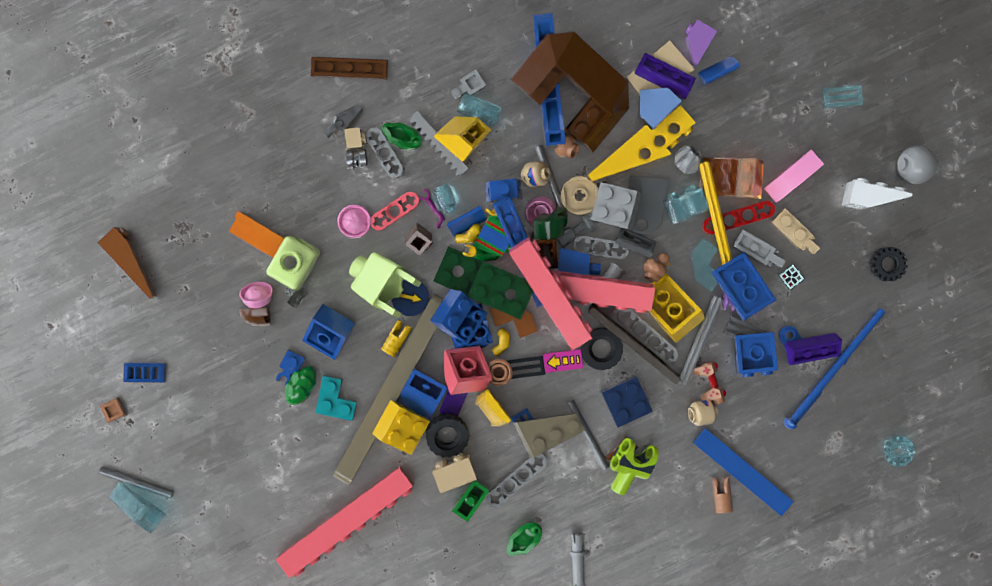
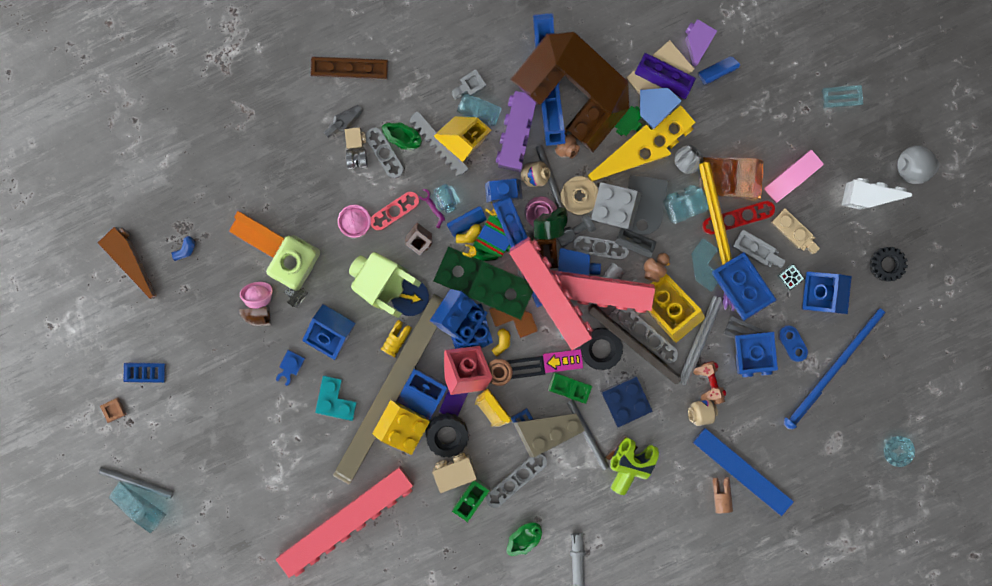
green arm [285,366,316,406] -> none
dark purple slope [785,333,843,365] -> none
none -> blue arm [171,236,195,261]
none -> medium lavender wedge [496,91,536,172]
none -> green slope [548,372,592,404]
none -> green piece [615,106,643,136]
none -> blue slope [802,272,852,314]

